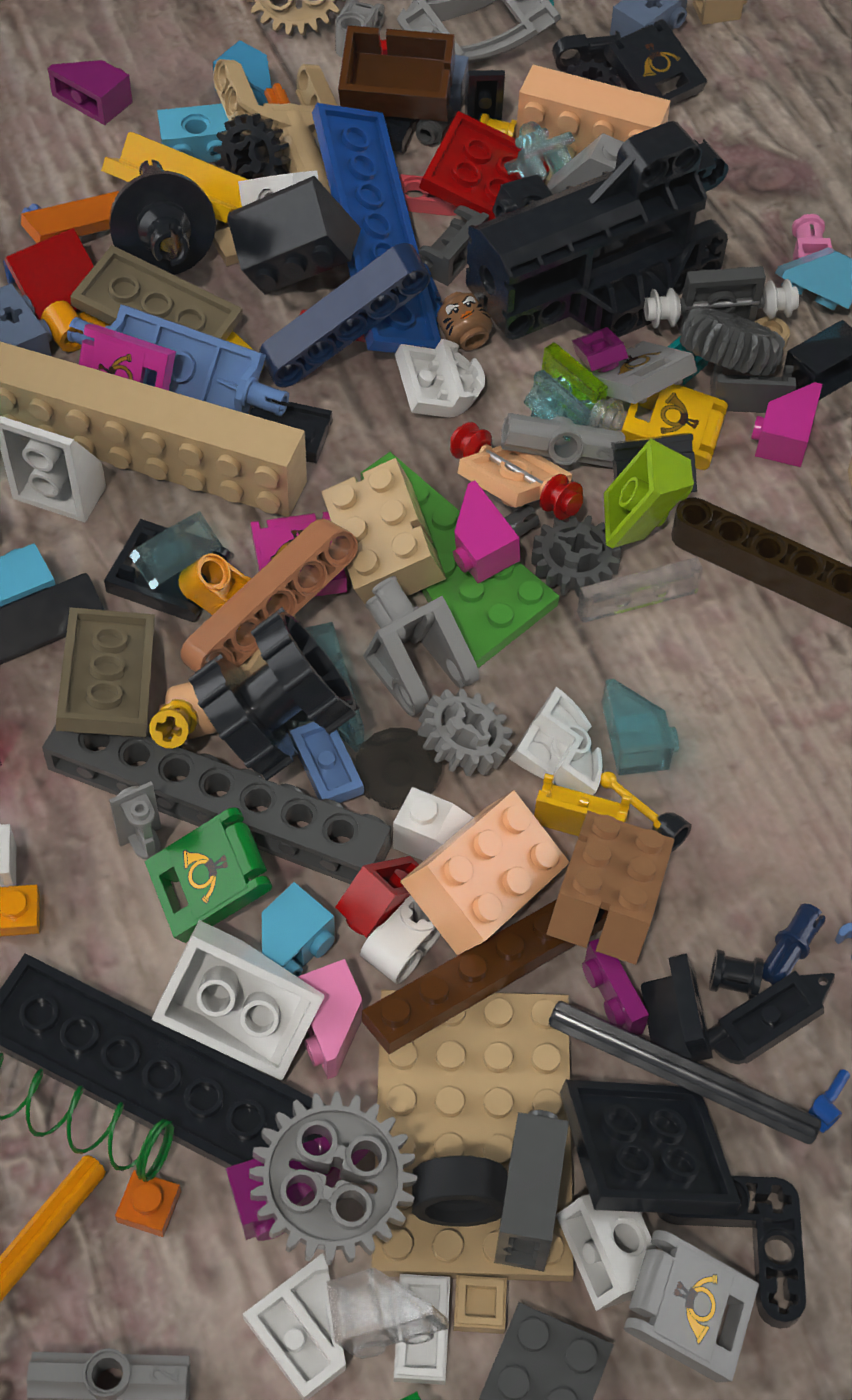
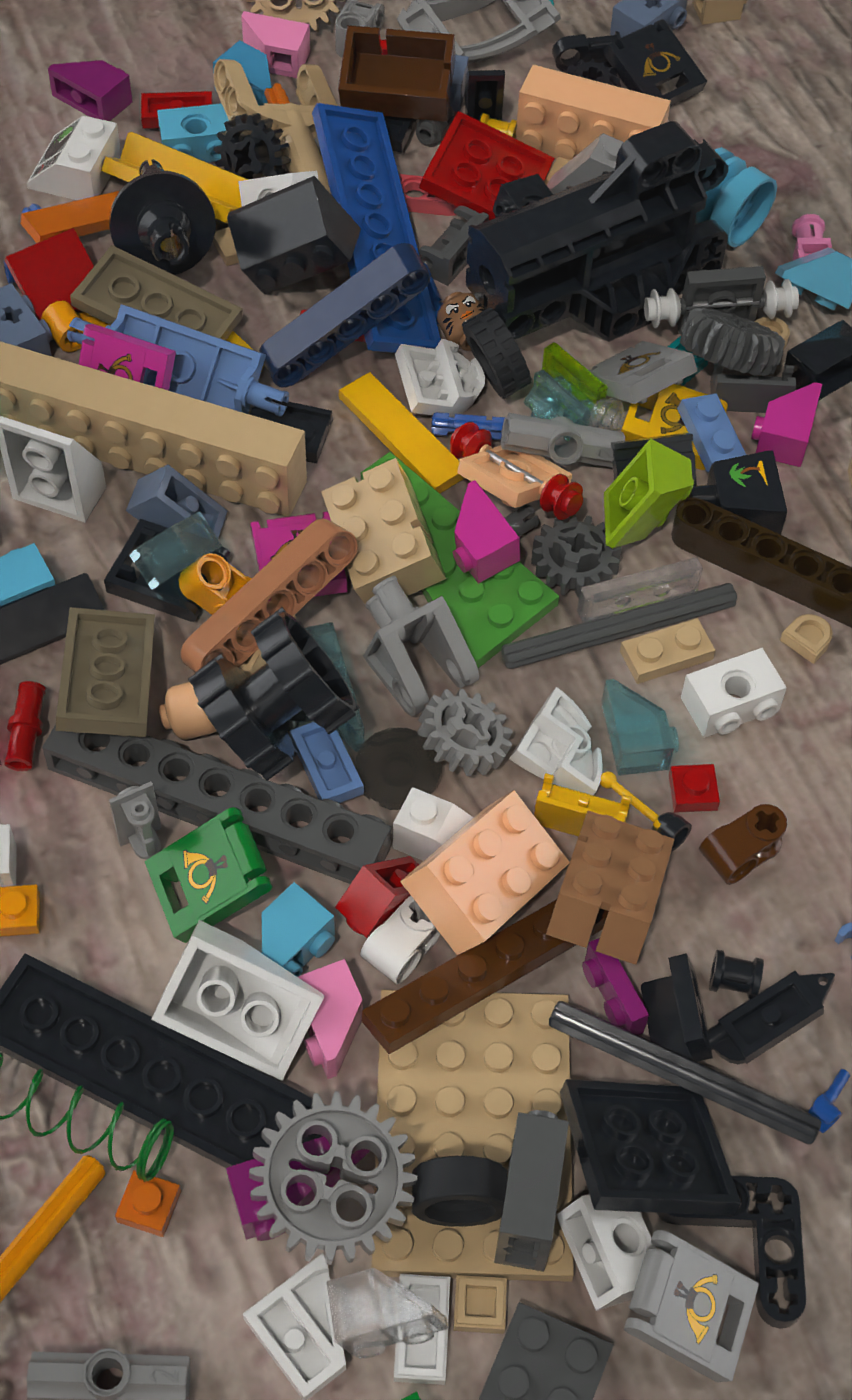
yellow bush [149,699,198,749] -> none
clear light blue hips [504,121,575,180] -> none
magenta plate [572,327,628,372] -> none
dark blue axle [762,904,826,985] -> none
none -> red pin [4,681,46,771]
none -> white slope [27,115,121,200]
none -> sand blue slope [126,465,228,543]
none -> red plate [141,91,213,129]
none -> bright pink slope [241,11,310,78]
none -> yellow tile [339,372,465,494]
none -> blue axle [431,412,505,441]
none -> black tyre [462,307,532,399]
none -> dark grey axle [501,583,737,669]
none -> tan plate [620,618,716,684]
none -> red plate [669,764,720,813]
none -> medium blue plate [677,393,746,473]
none -> white brick [681,648,787,738]
none -> black torso [687,450,787,535]
none -> medium azure wheel [695,147,777,247]
none -> reddish brown piece [699,804,787,885]
none -> tan tile [780,614,833,664]

